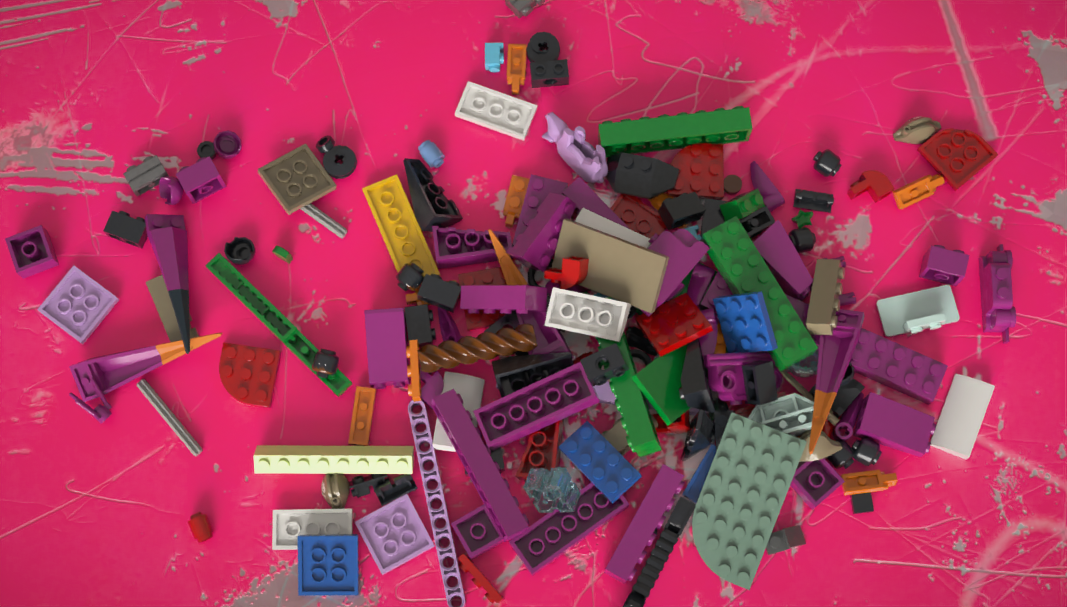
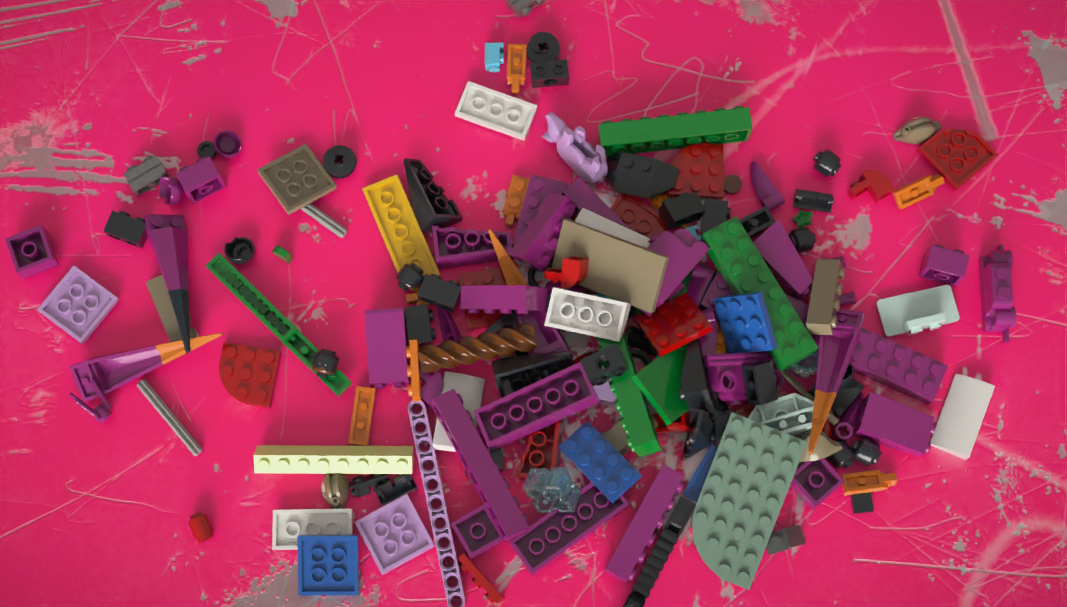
tile [316,135,335,153] -> none
medium blue brick [418,140,445,168] -> none
green brick [719,188,765,221] -> none

